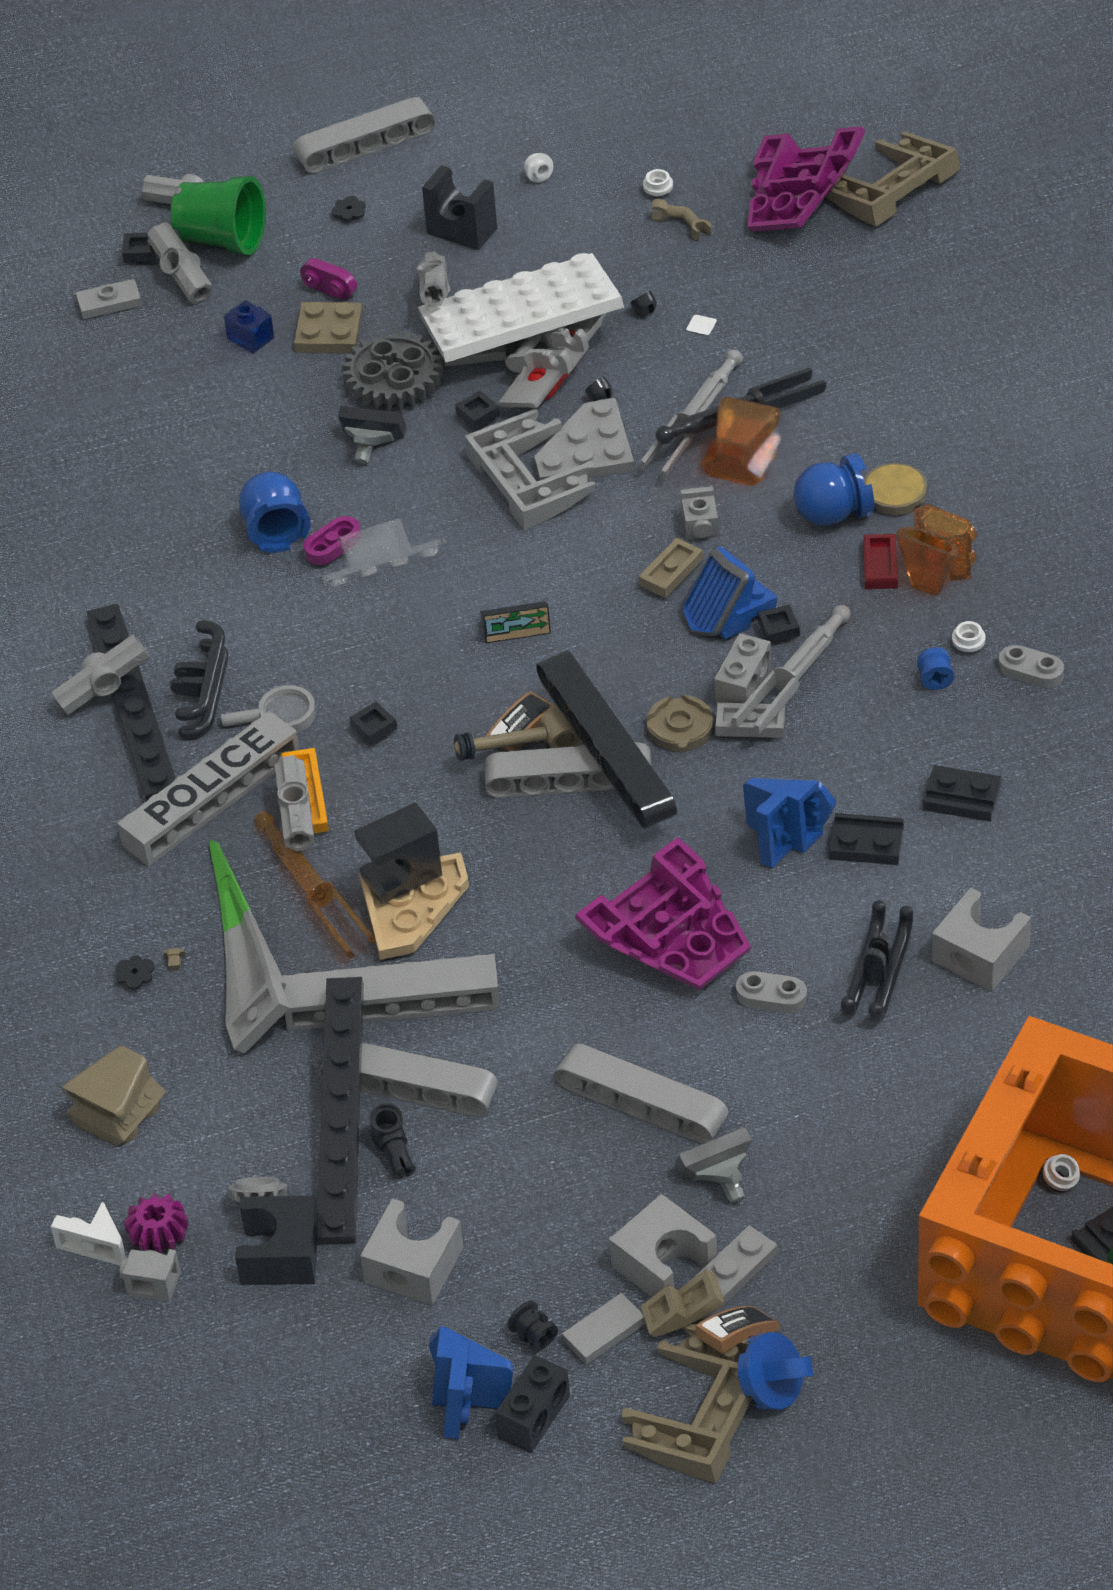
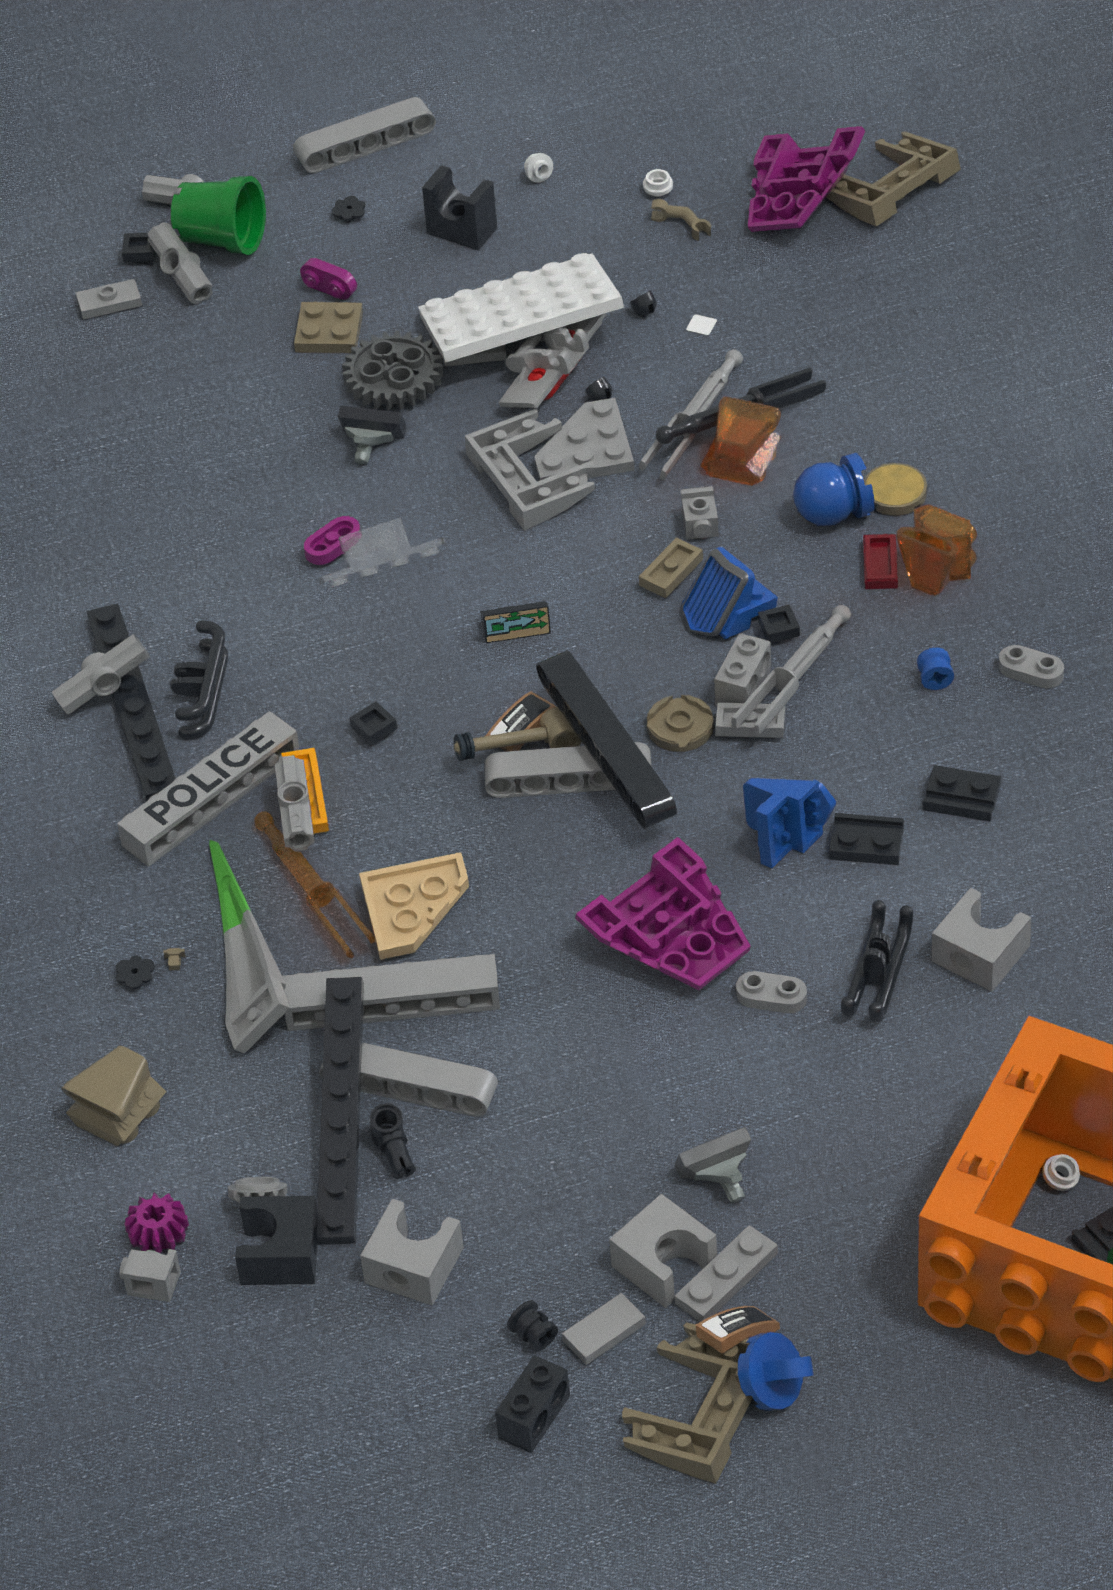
white slope [51,1202,126,1266] -> none
light grey piece [221,685,316,733] -> none
clear blue brick [224,300,275,354] -> none
blue tile [239,471,310,553] -> none
black piece [354,802,442,904] -> none
light grey piece [416,251,451,308] -> none
blue piece [429,1326,513,1439] -> none
black plate [455,390,500,430] -> none
light grey beam [554,1043,729,1144] -> none
dark tan slope [641,1269,725,1337] -> none
white plate [952,621,986,652] -> none

